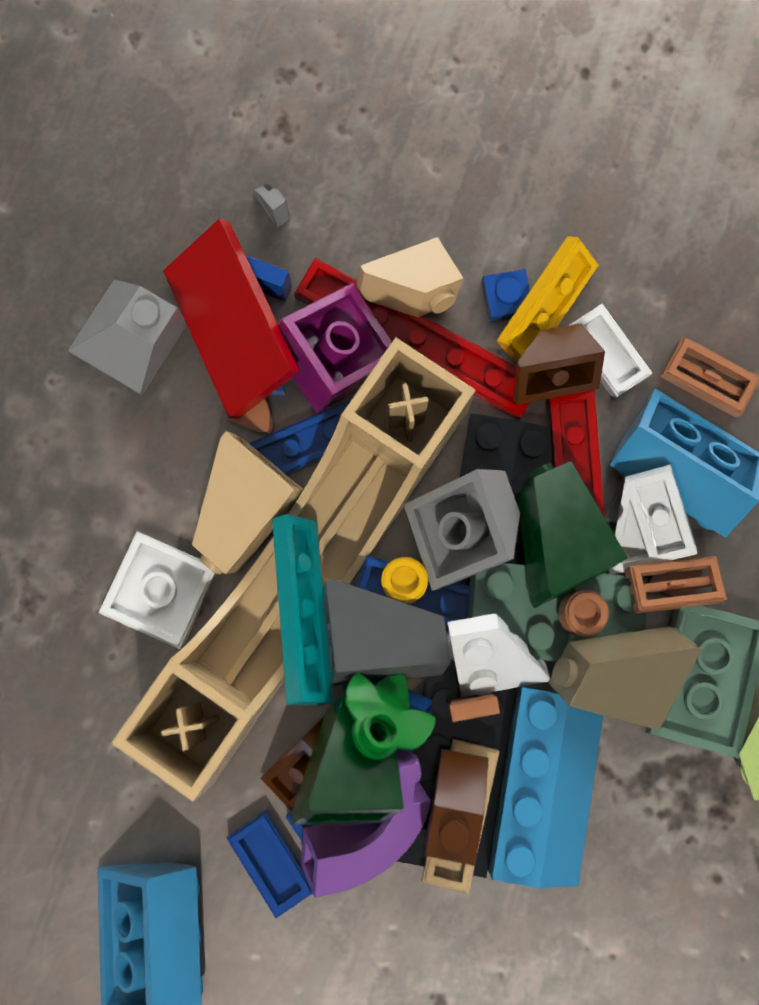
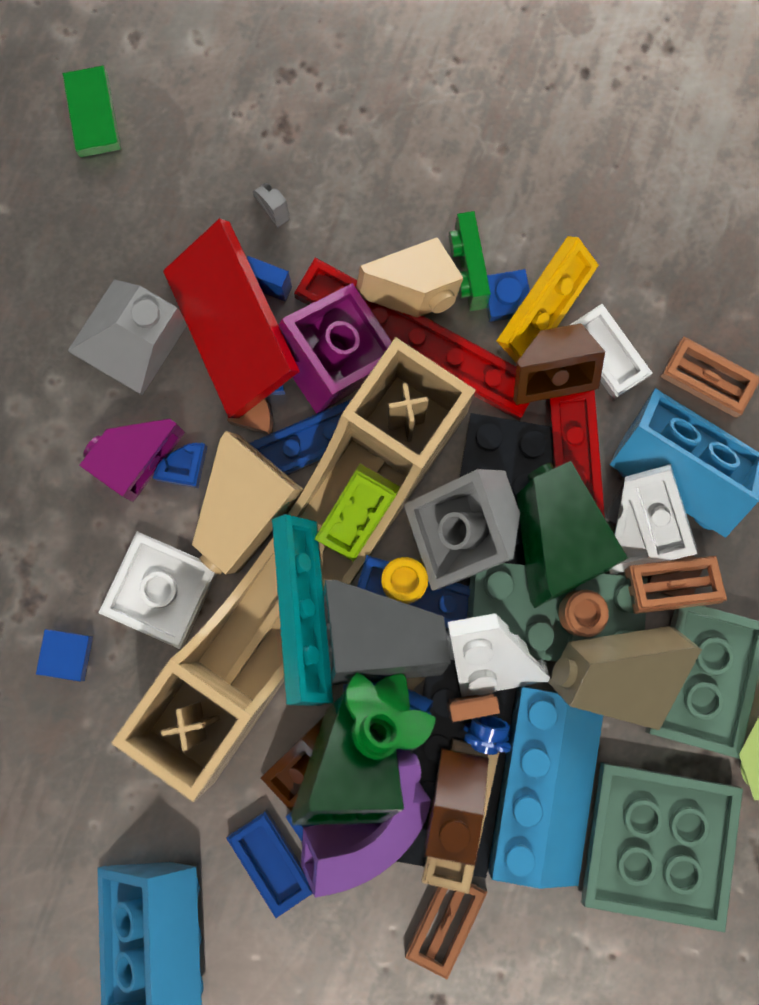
none -> blue tile [36,629,93,682]
none -> green tile [62,65,121,158]
none -> magenta slope [79,419,185,502]
none -> blue tile [153,443,208,489]
none -> lime plate [315,463,400,562]
none -> nougat tile [405,882,488,979]
none -> green plate [449,211,491,311]
none -> blue plate [464,715,511,755]
none -> sand green plate [581,762,743,932]

